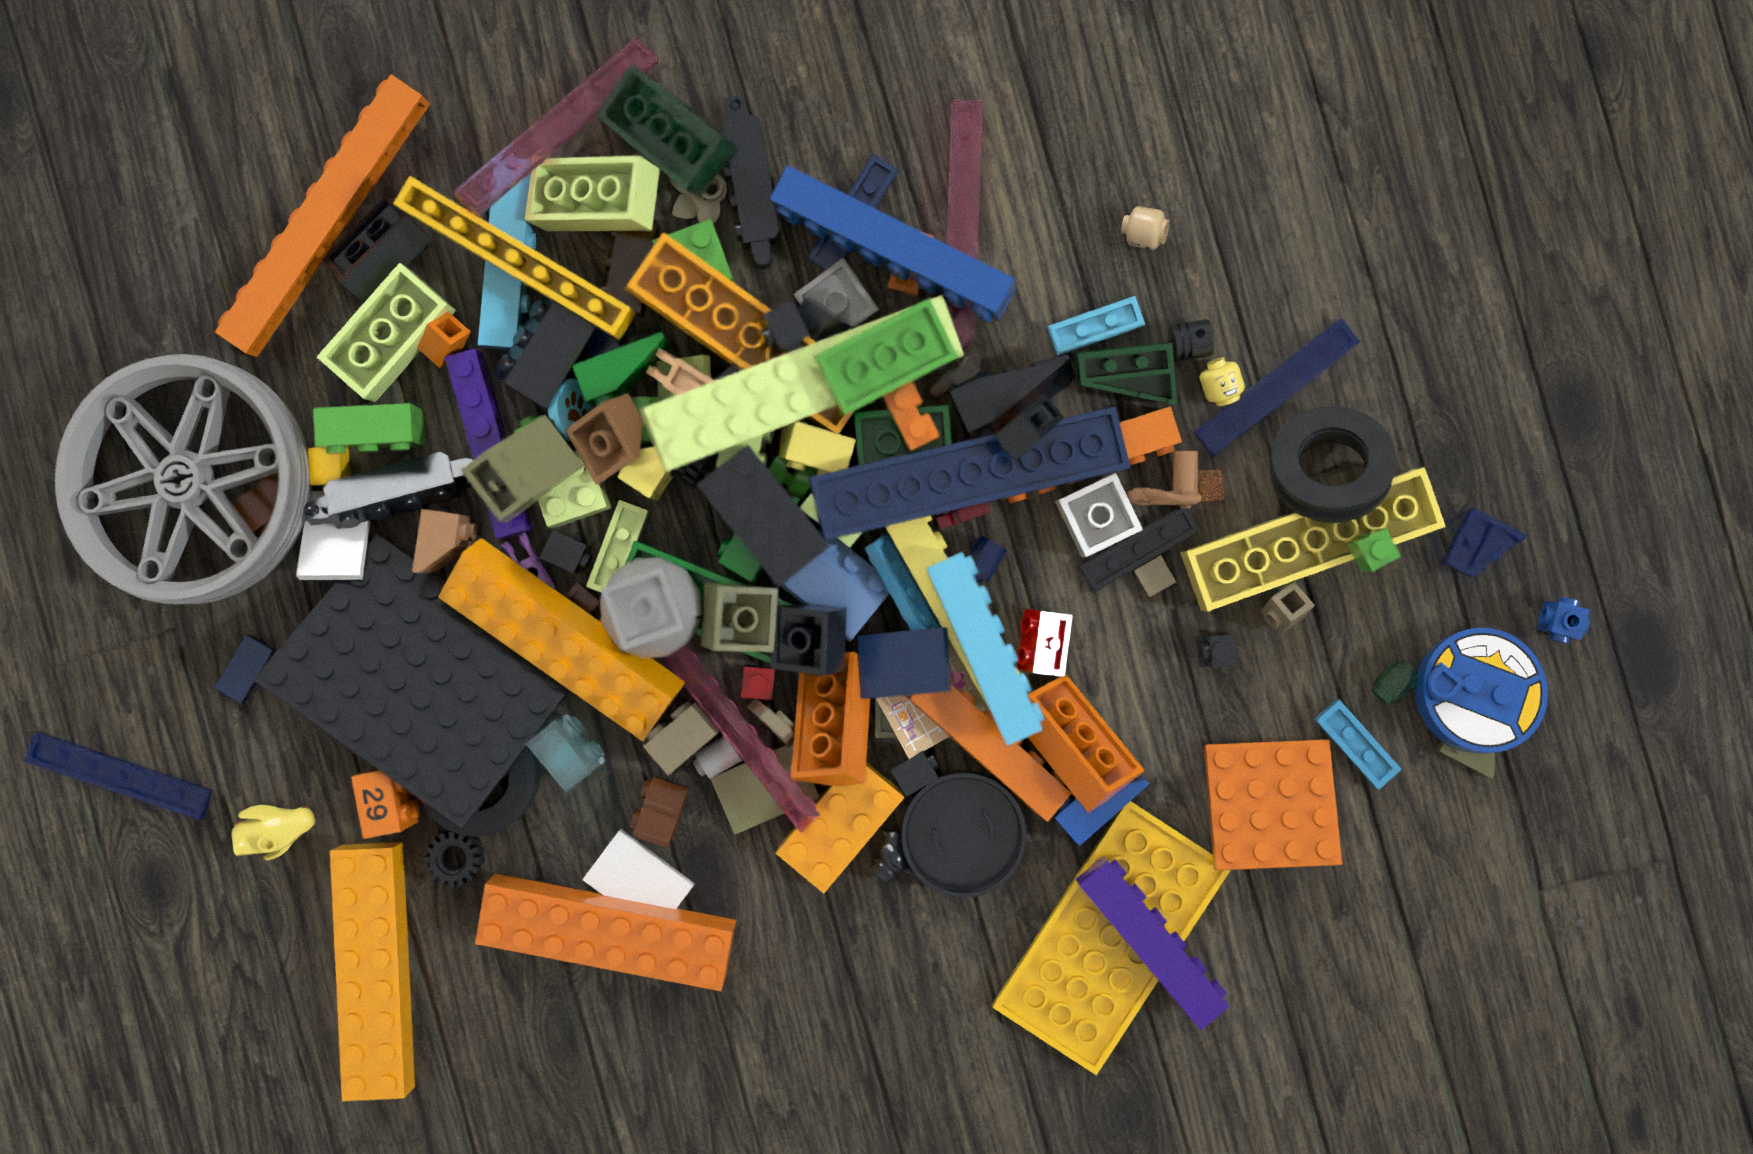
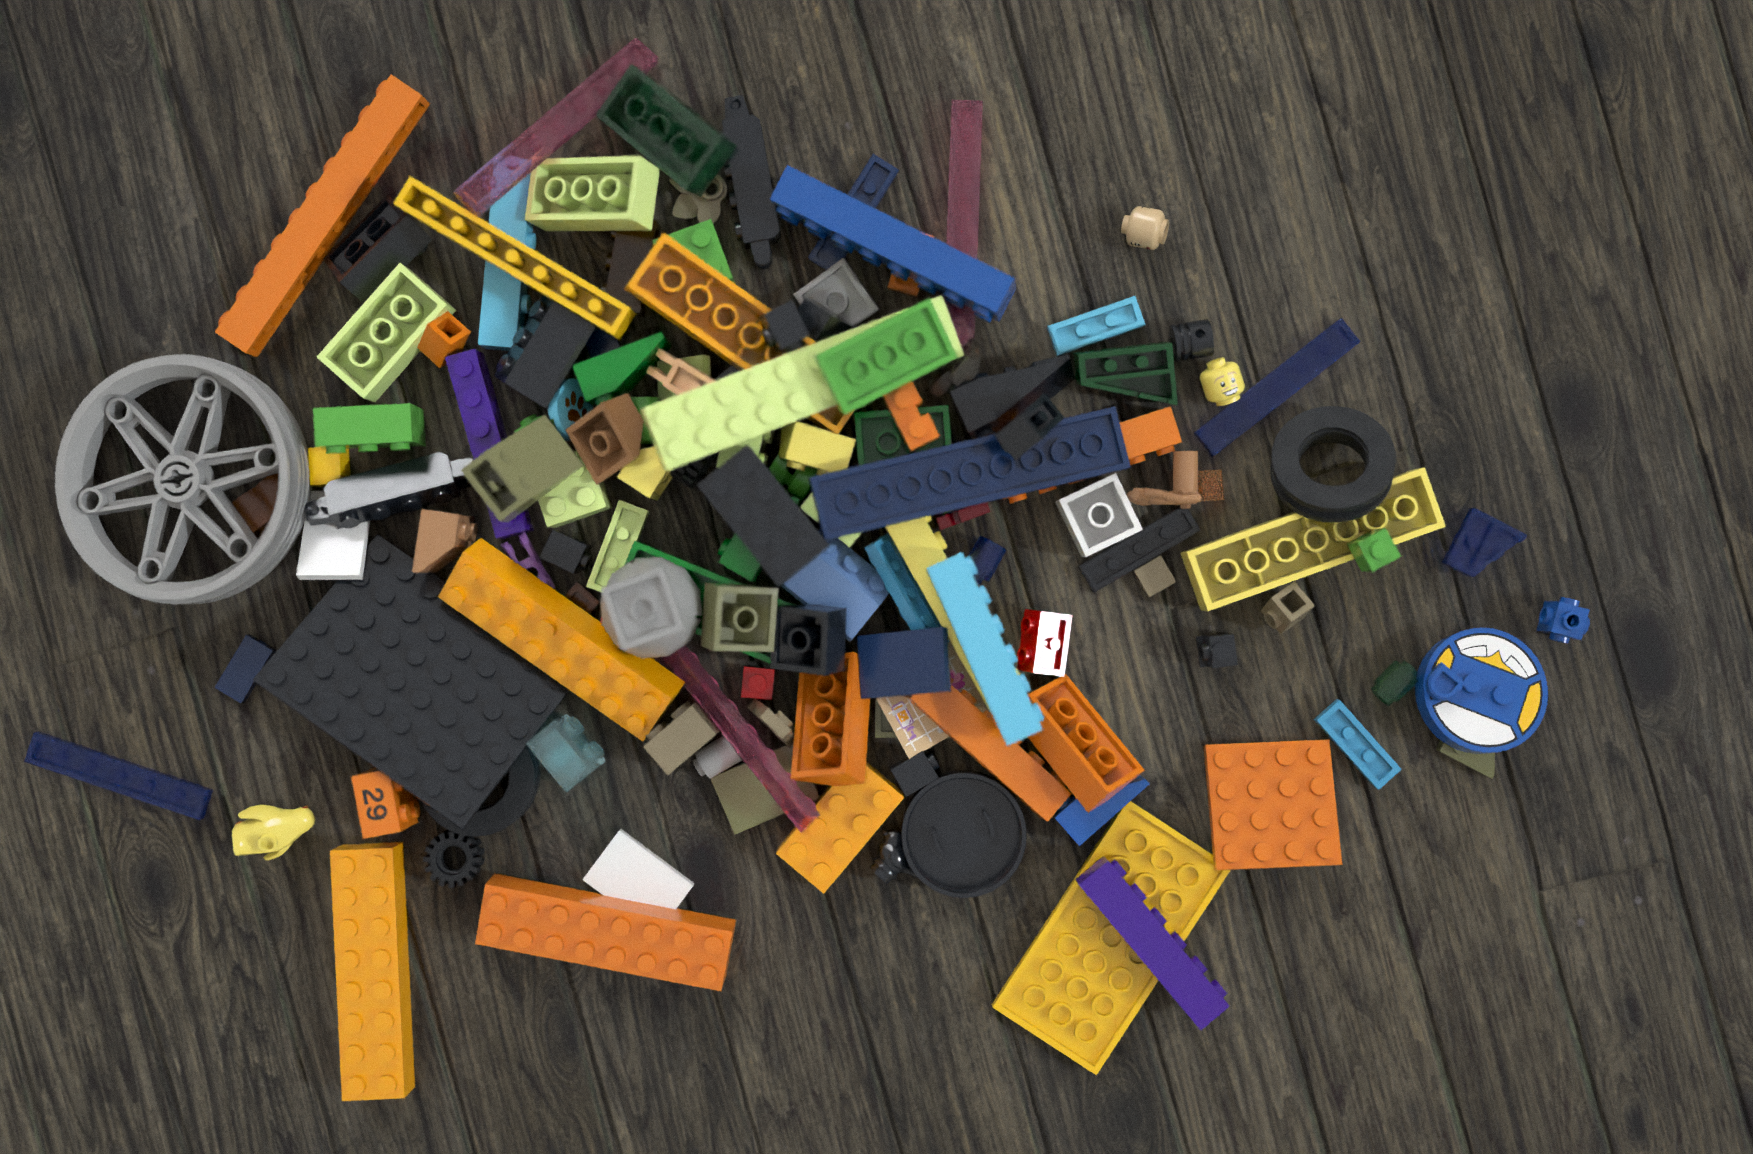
reddish brown brick [630,775,690,848] -> none

